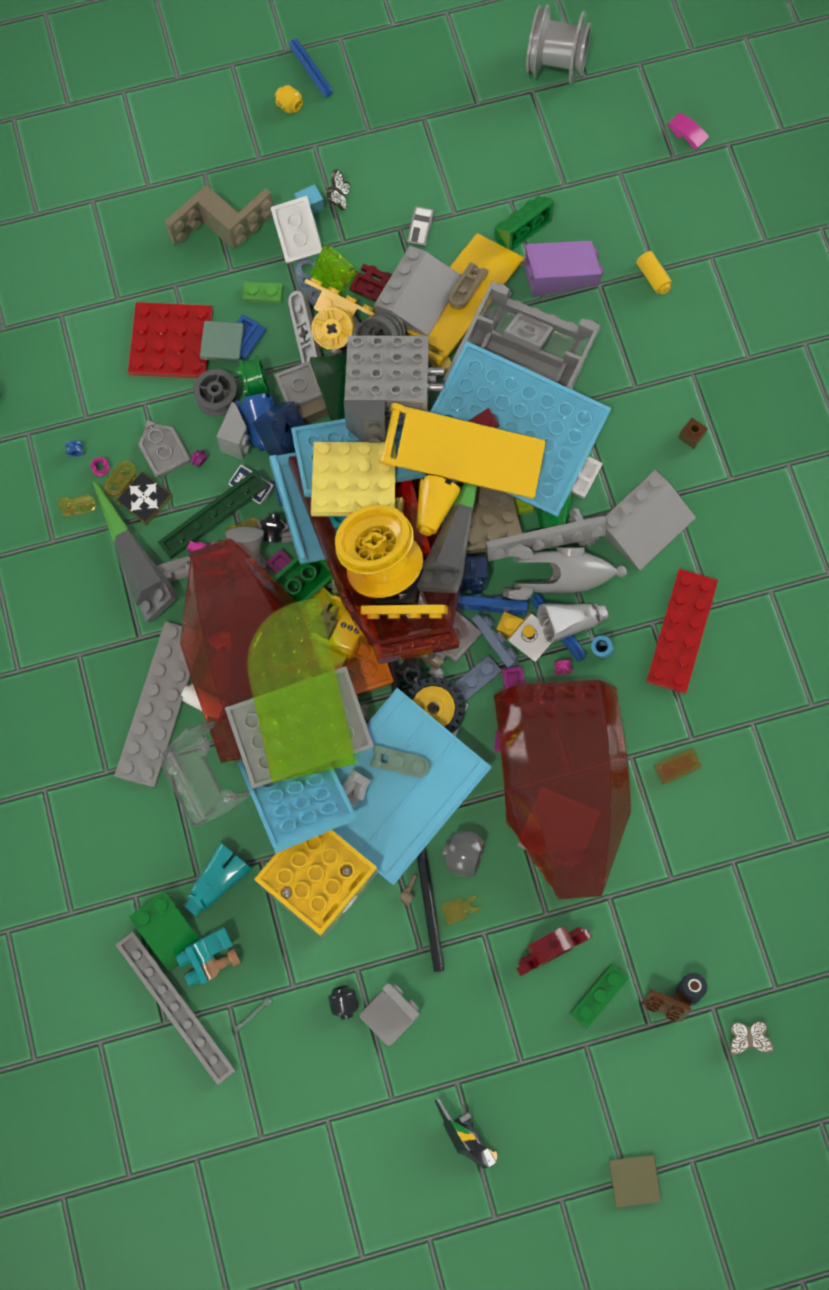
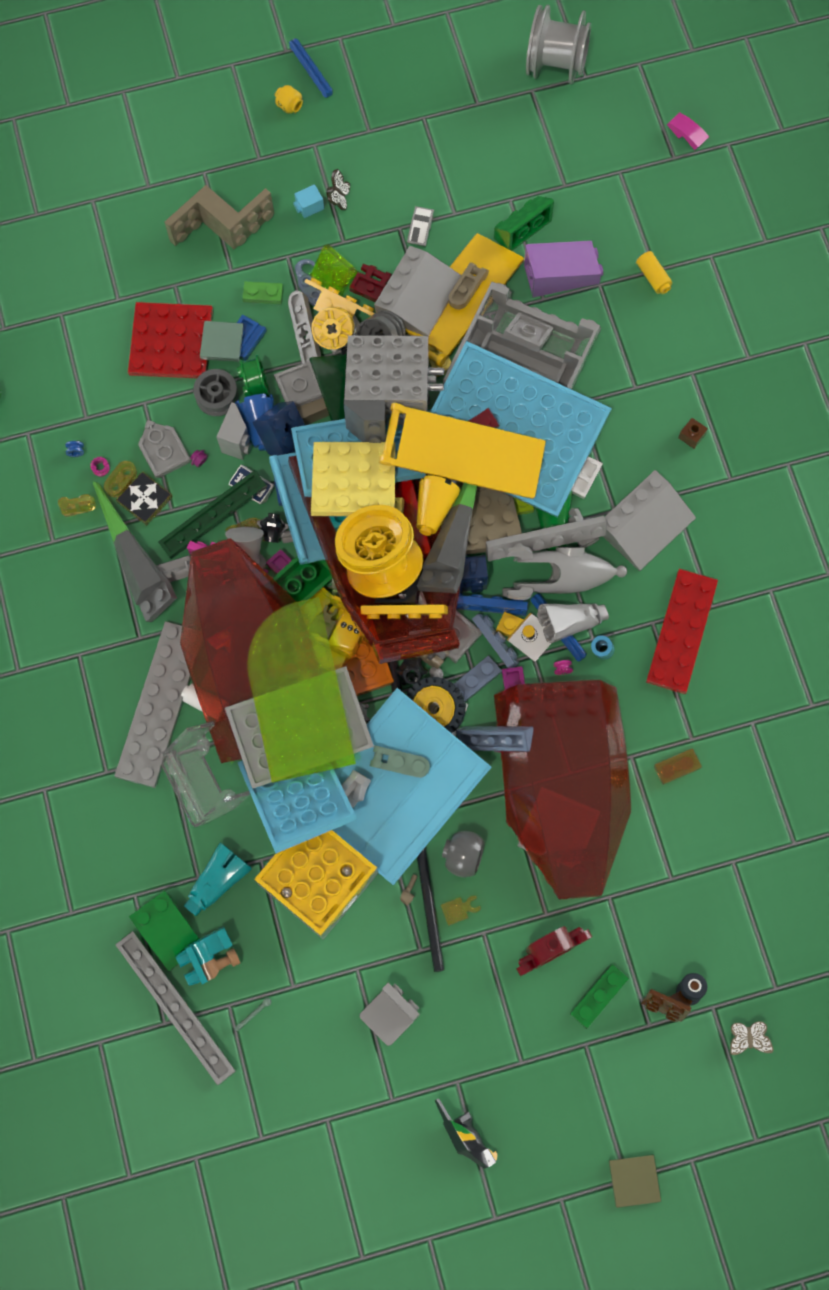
white plate [270,196,324,264] -> none
black head [328,985,359,1020] -> none
none -> sand blue slope [456,726,533,751]

